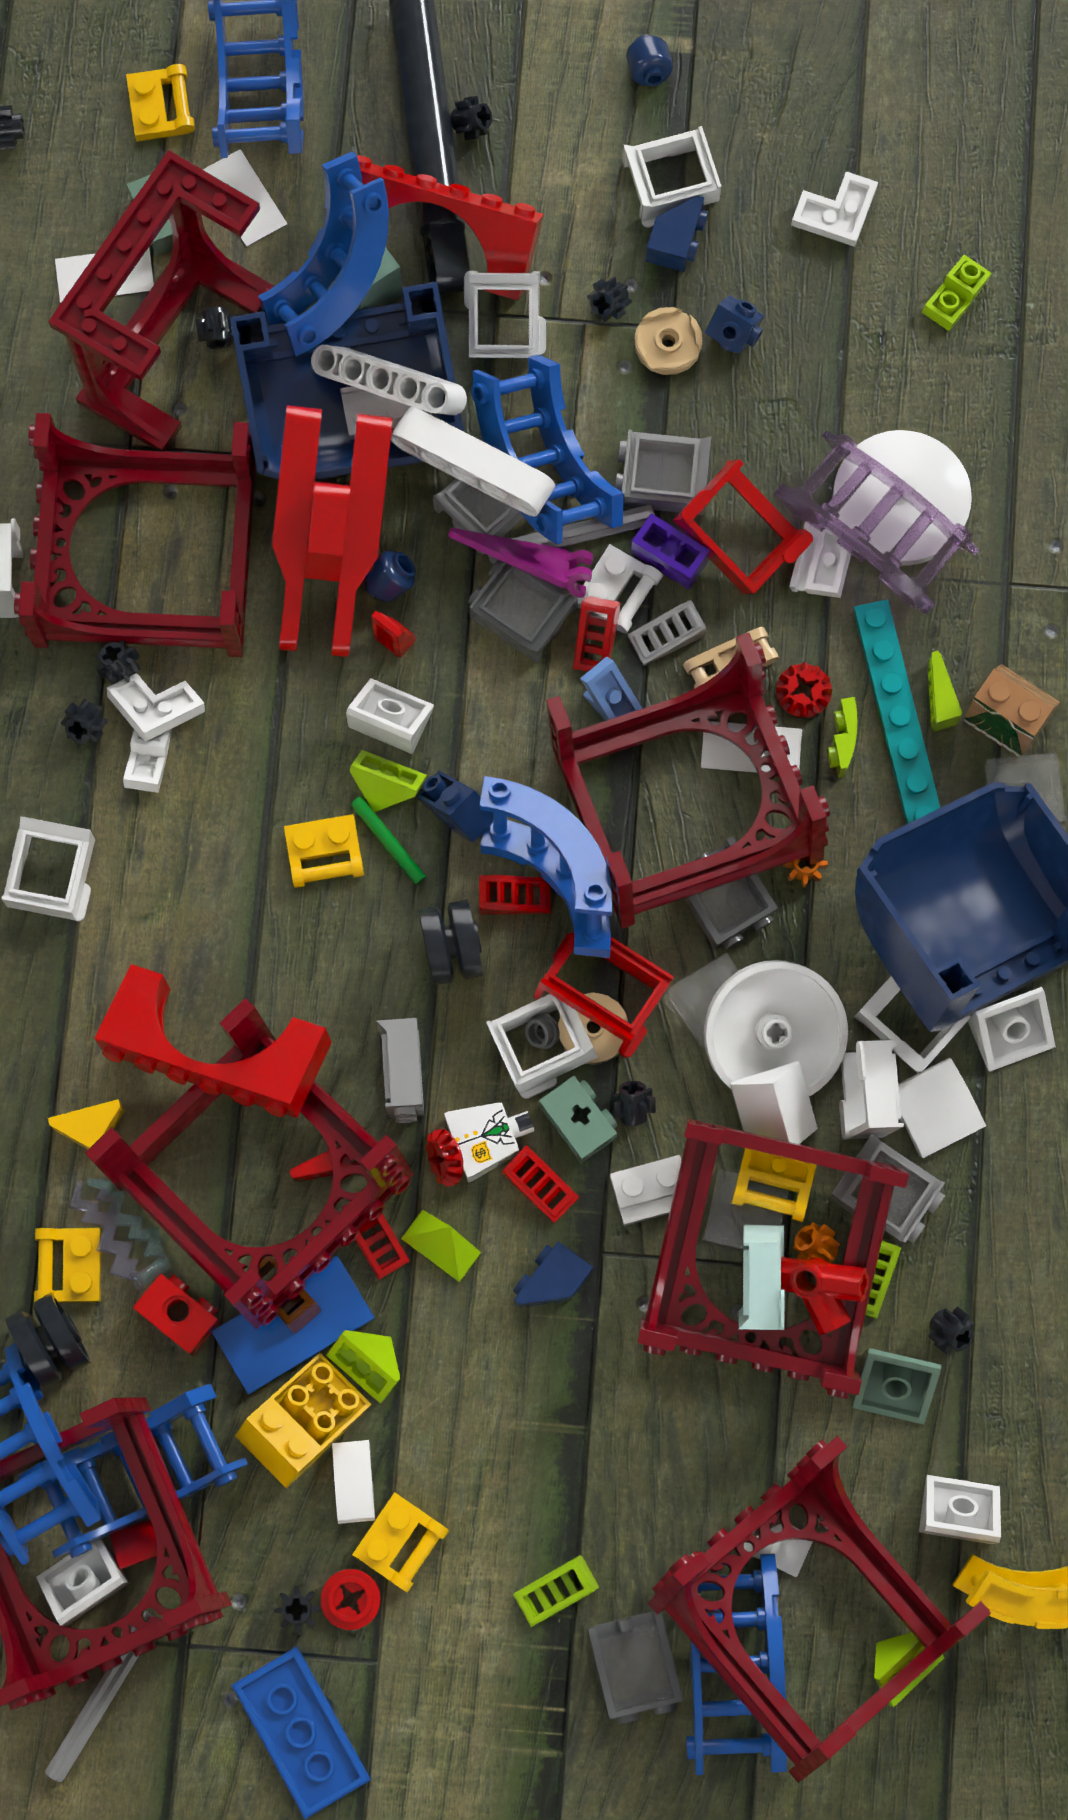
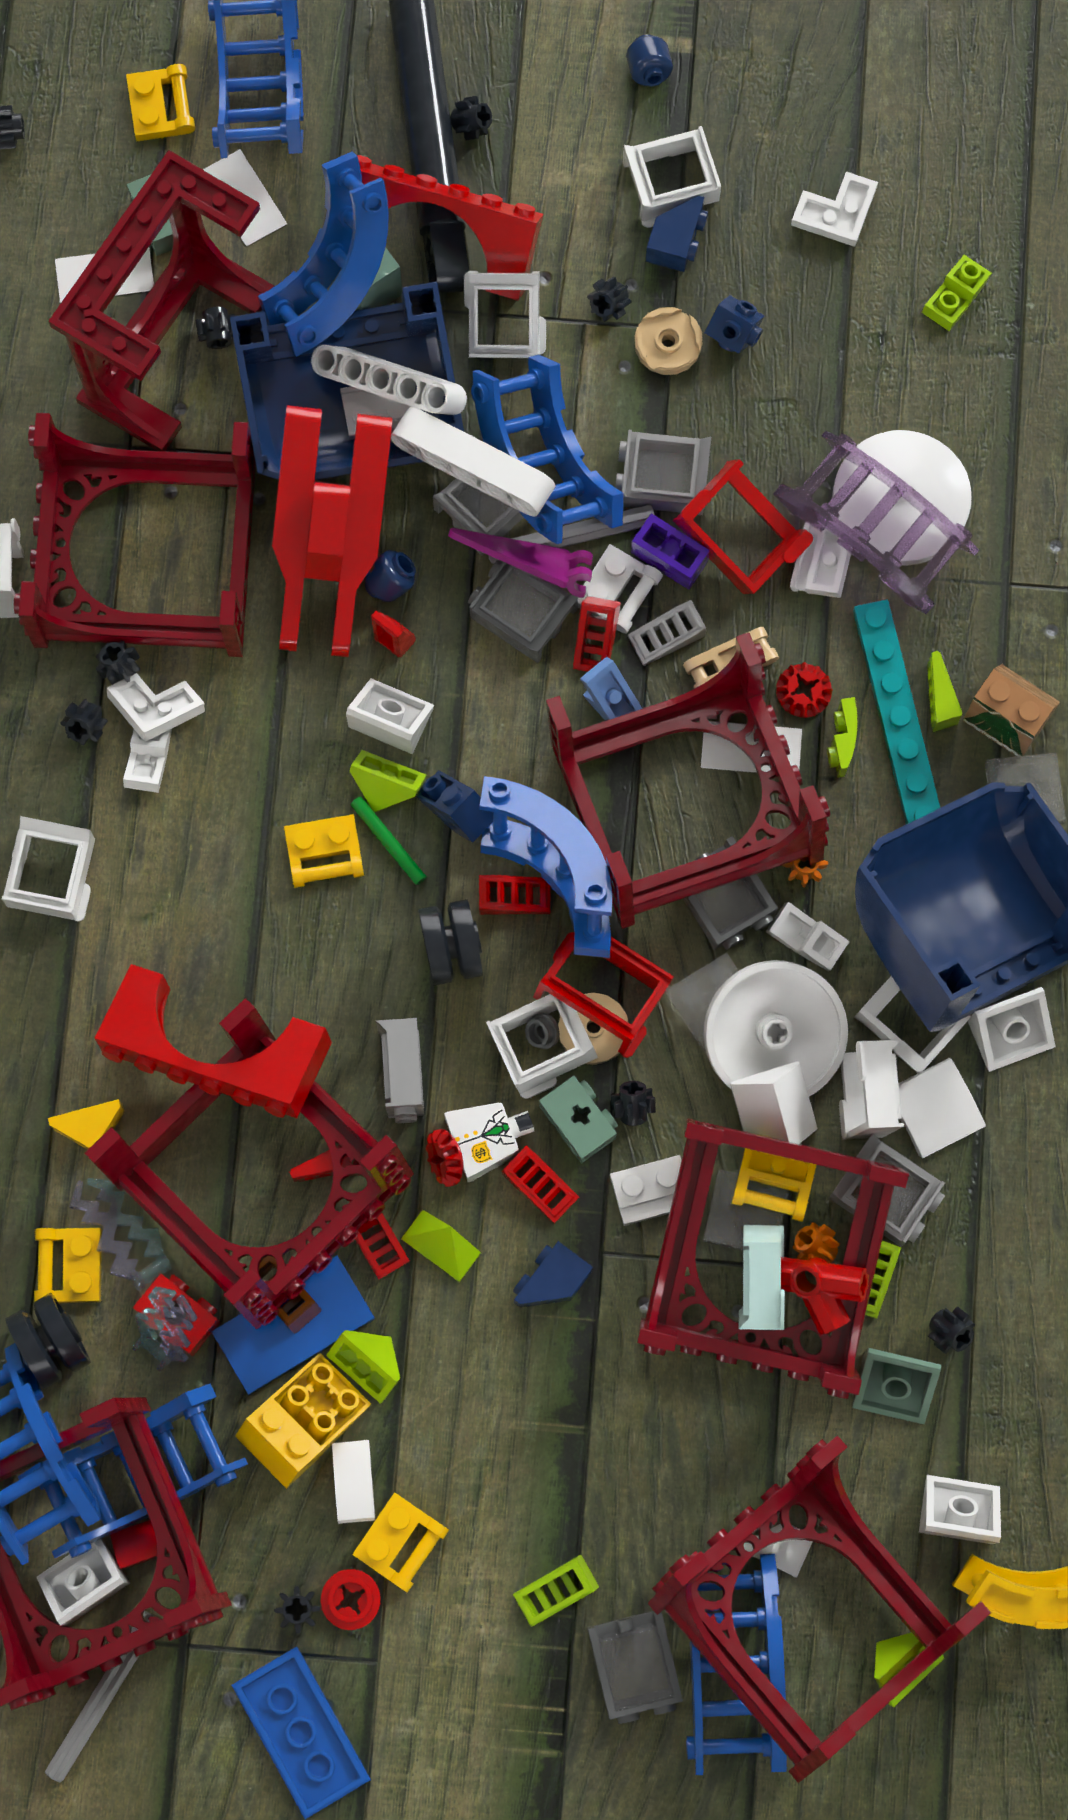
none -> piece [132,1286,198,1372]
none -> white slope [766,902,849,971]

